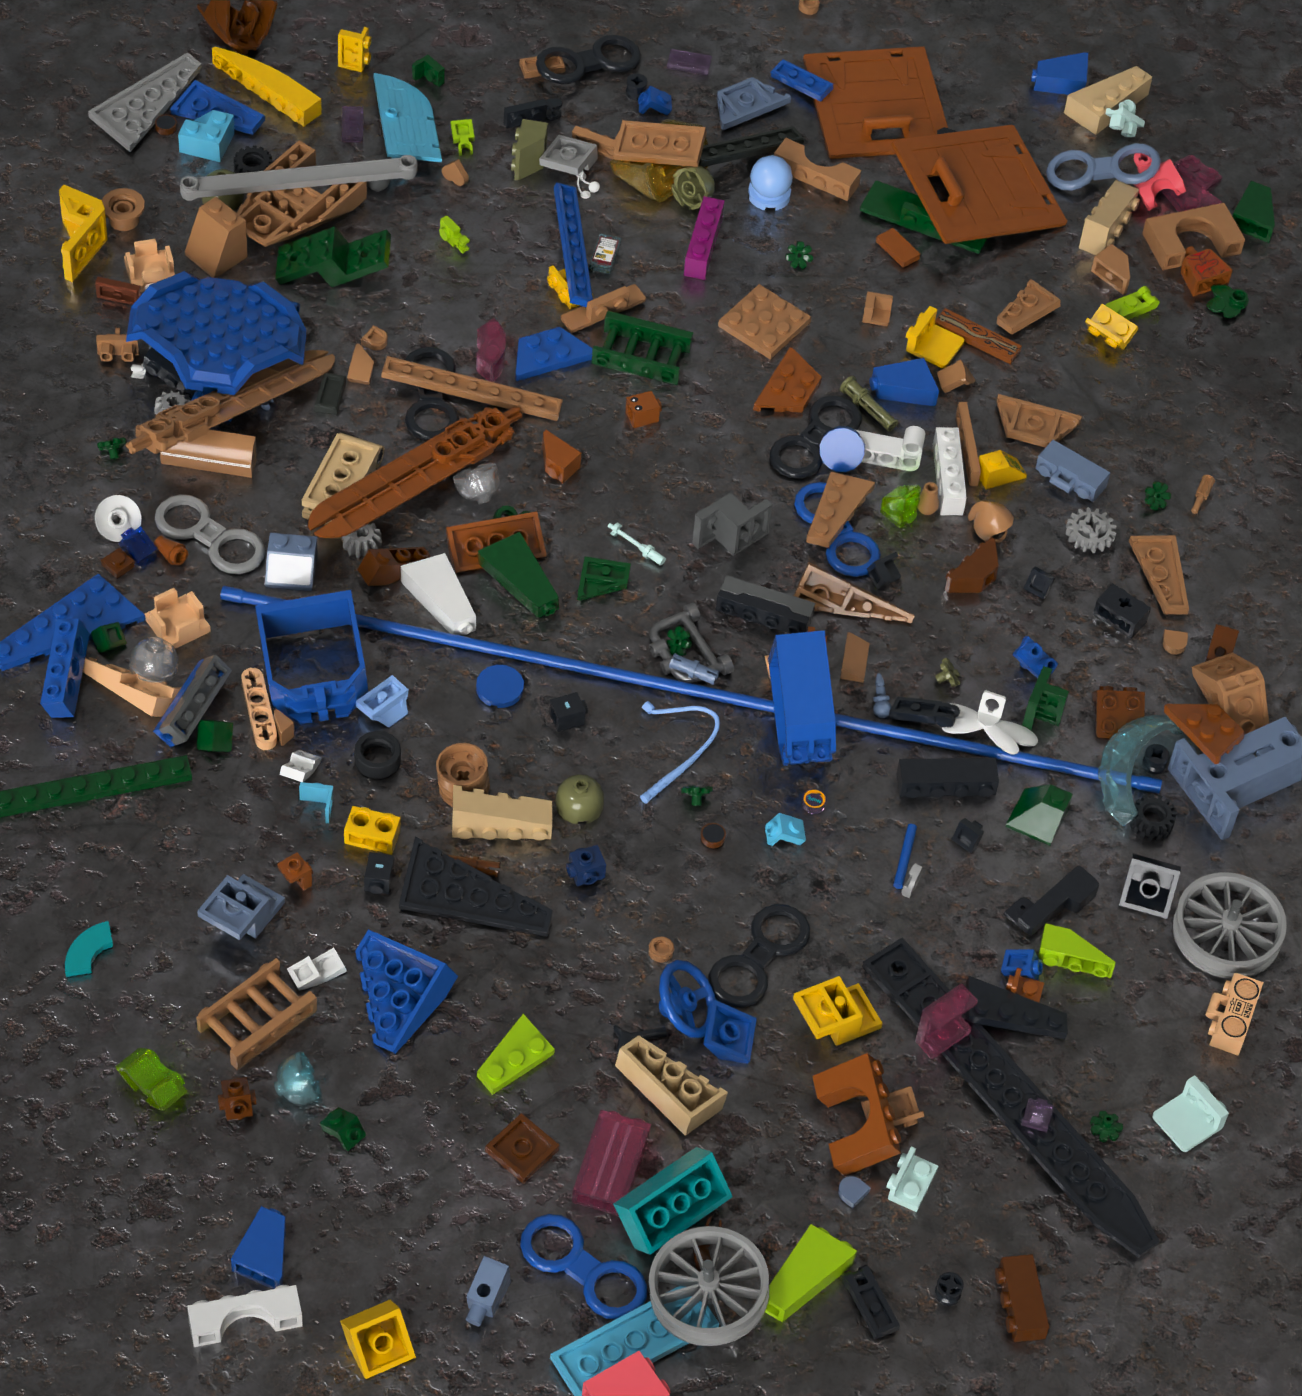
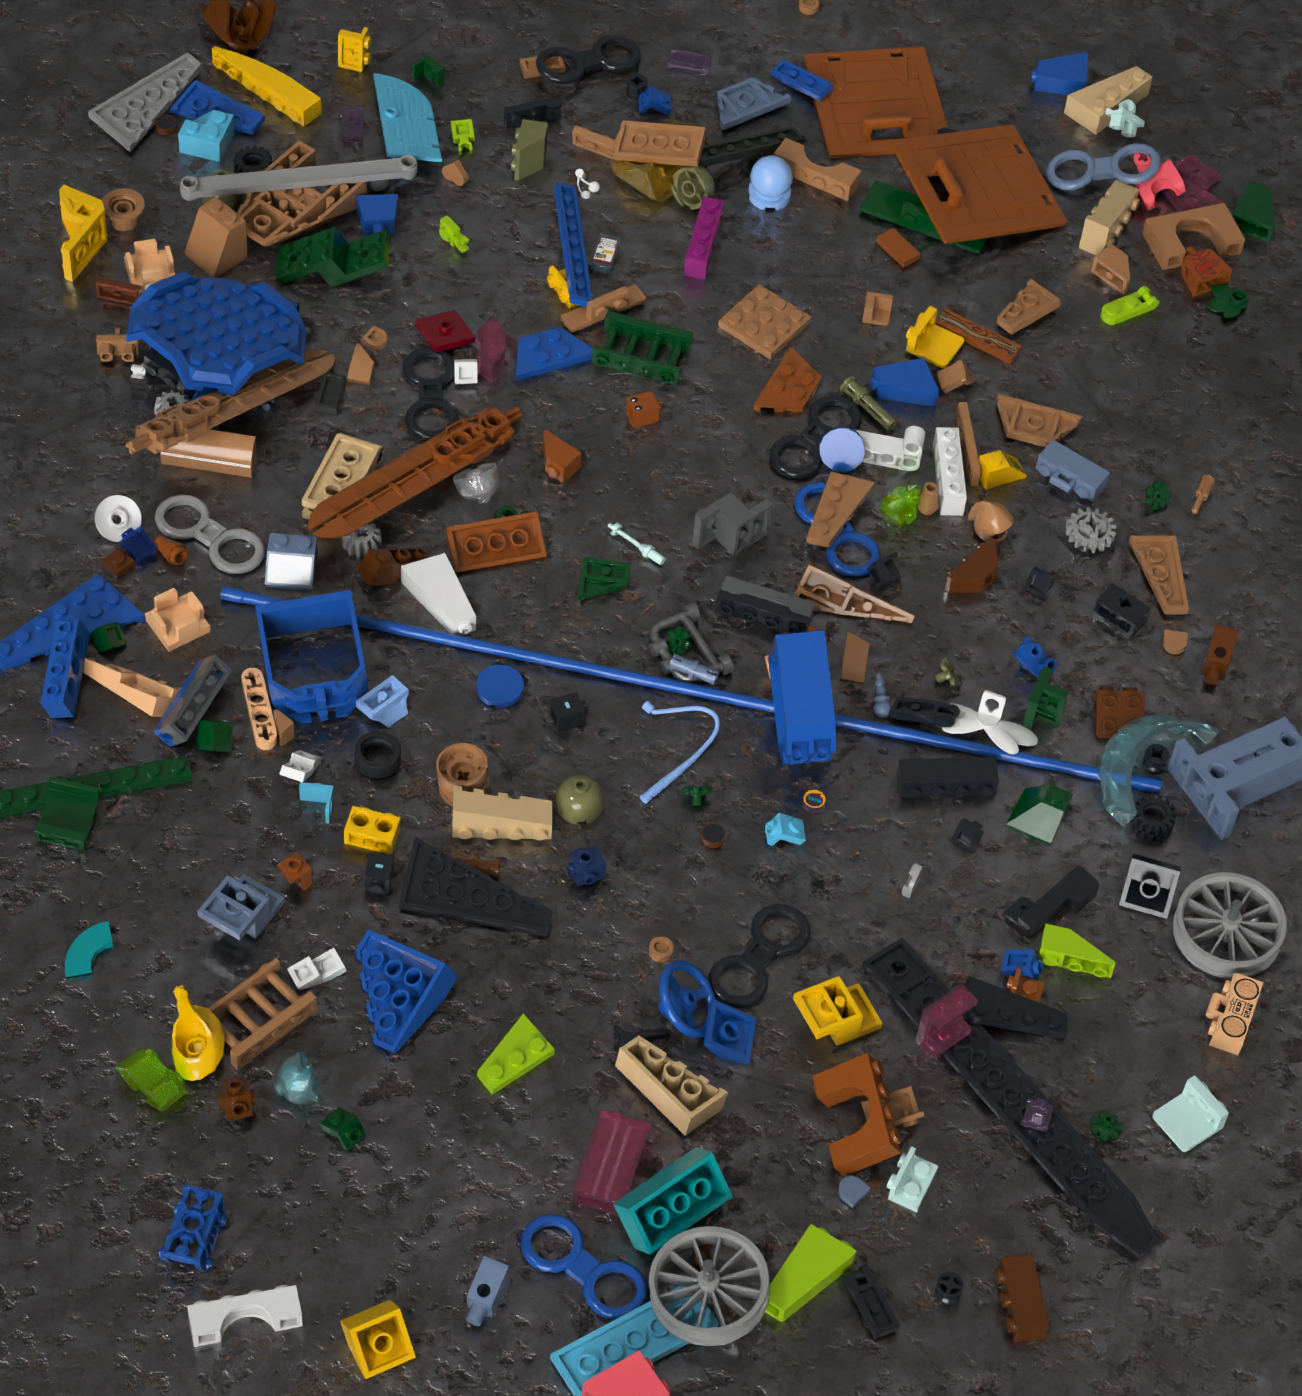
dark green plant [97,438,127,460] -> none
clear cylinder [129,637,178,682] -> none
blue slope [231,1206,286,1289] -> none
medium nougat tile [381,356,563,421] -> none
dark green slope [478,532,559,618] -> none
reddish brown tile [485,1113,560,1184] -> none
light grey plate [539,135,598,175] -> none
dark green plant [785,241,813,269] -> none
blue bar [893,824,917,889] -> none
yellow bracket [1085,304,1139,350] -> none
dark orange wing [1164,704,1245,765] -> none
medium nougat bracket [1192,652,1269,735] -> none
none -> dark green panel [34,776,99,851]
none -> blue piece [159,1185,228,1271]
none -> yellow hat [172,985,225,1081]
none -> blue torso [356,194,398,236]
none -> dark red plate [415,310,476,353]
none -> white tile [454,359,478,384]

